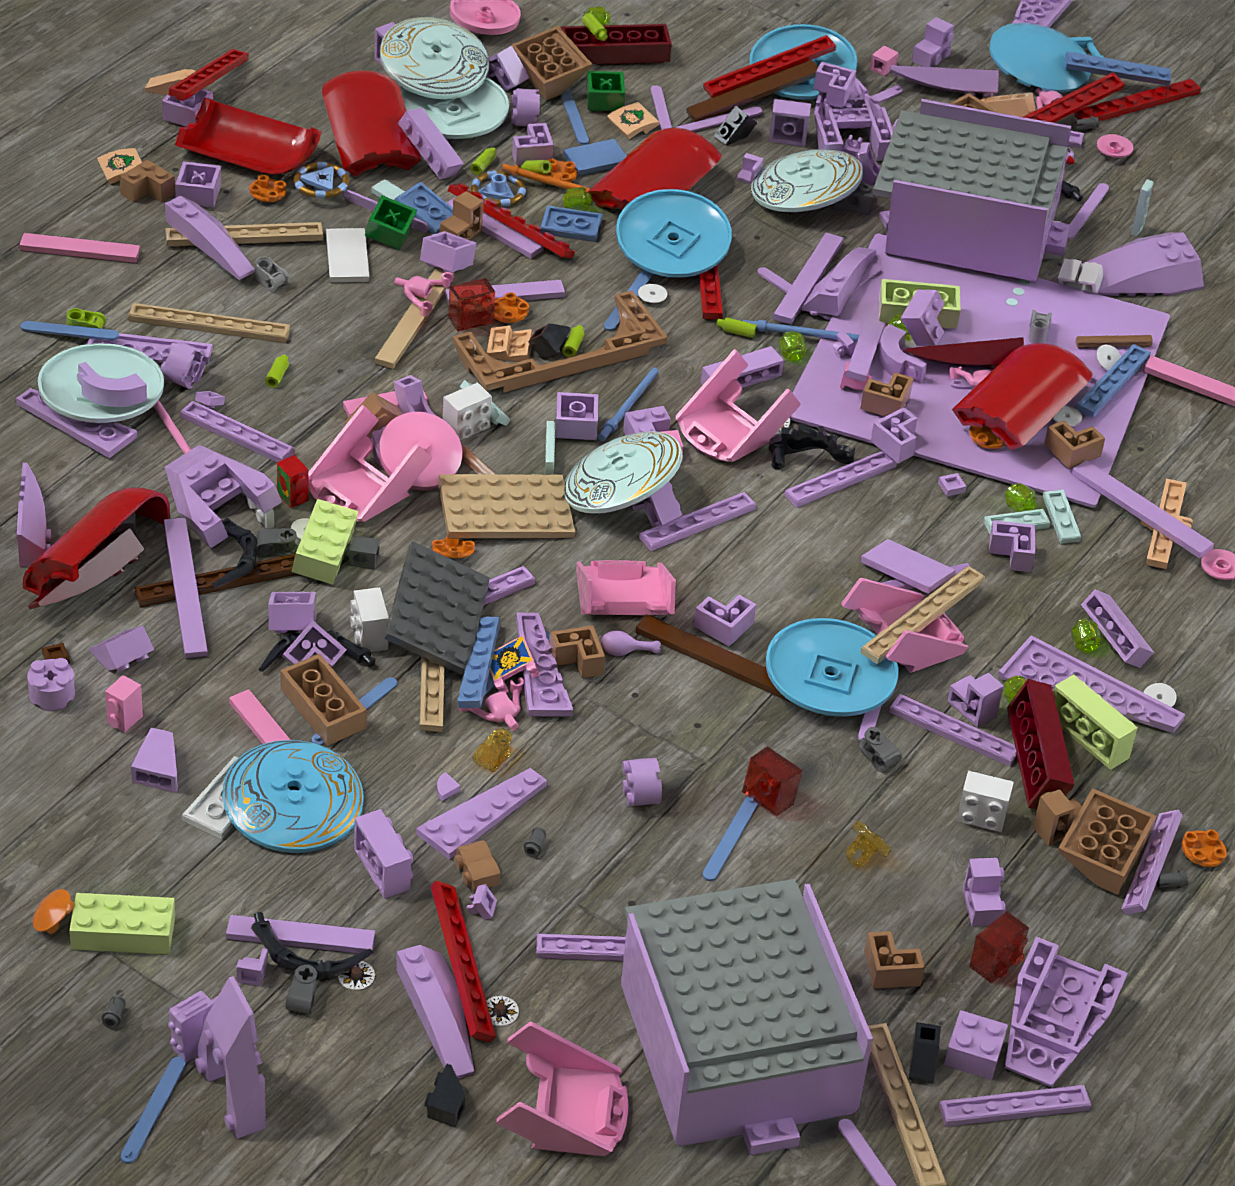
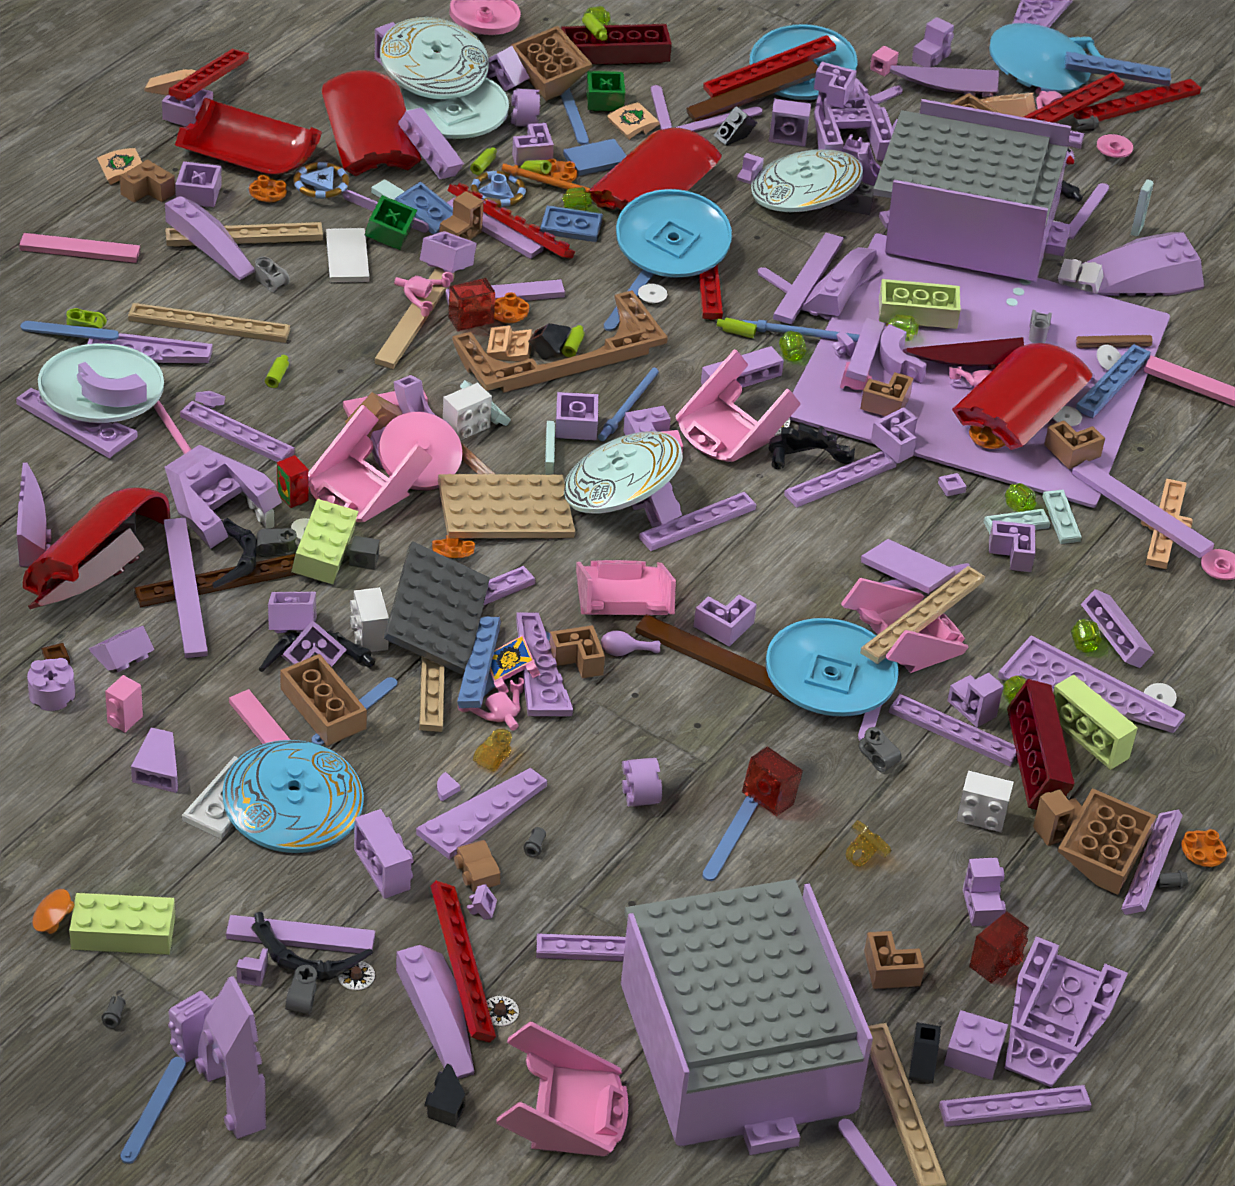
lavender brick [160,342,206,389] -> none
lavender brick [901,290,944,346] -> none

